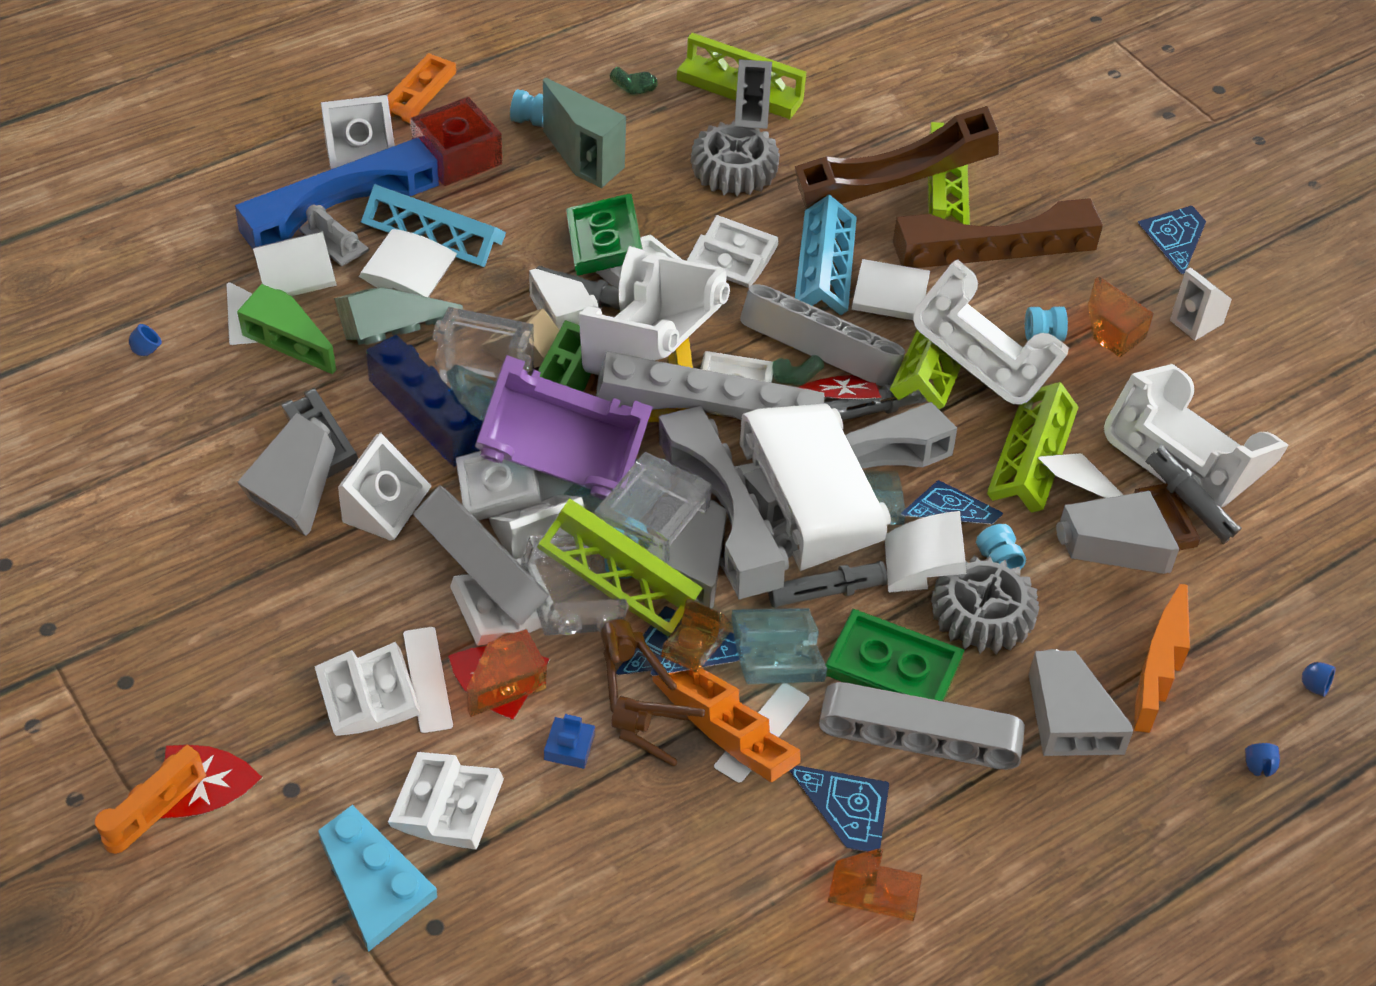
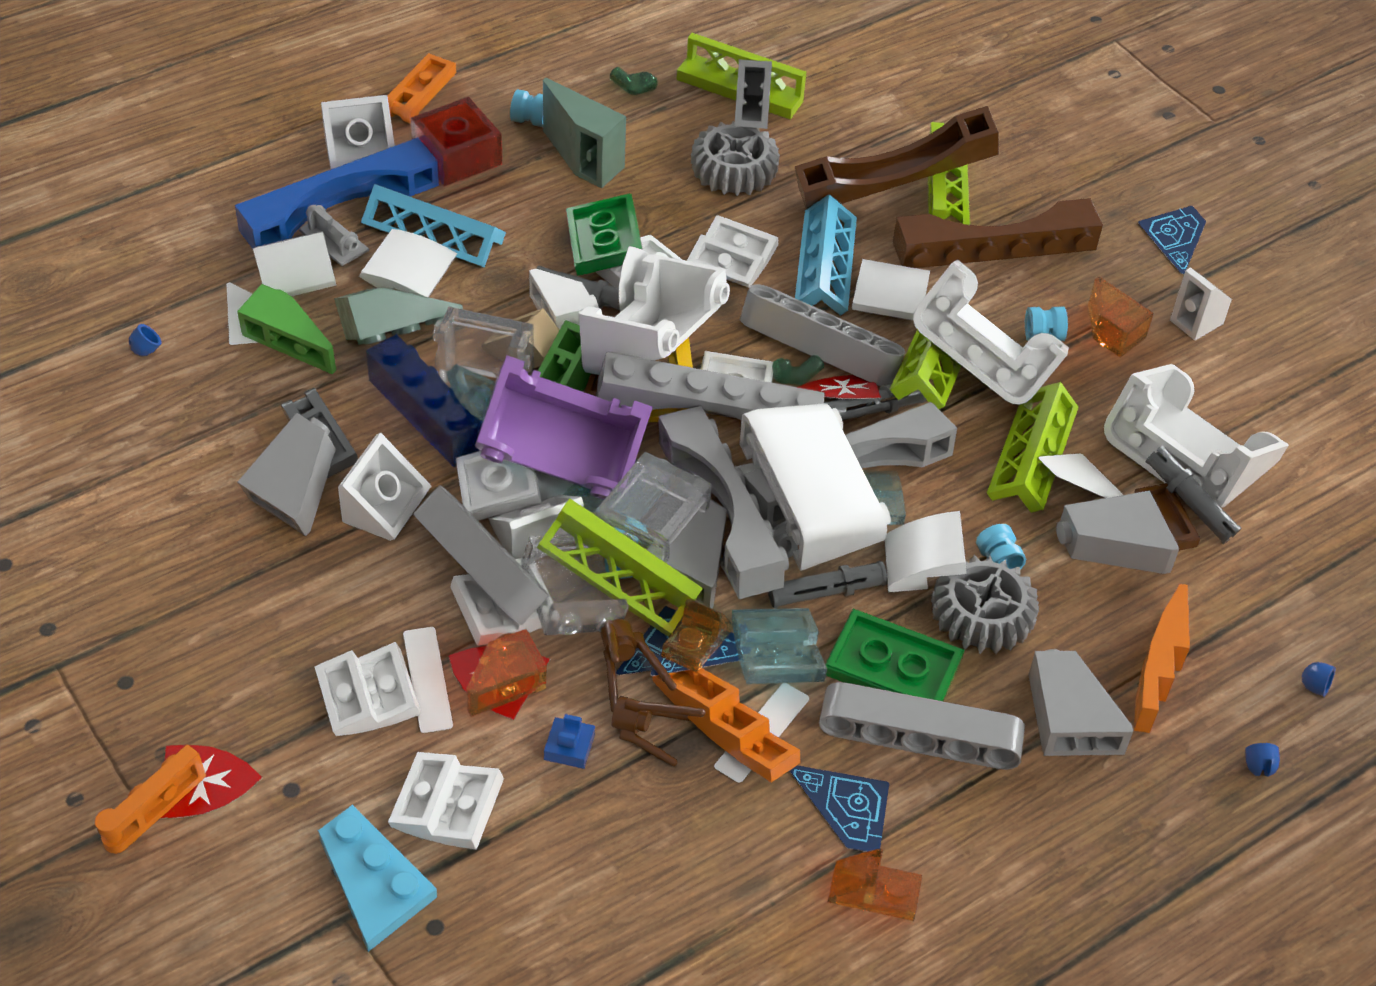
dark blue sticker [901,480,1003,524] -> none

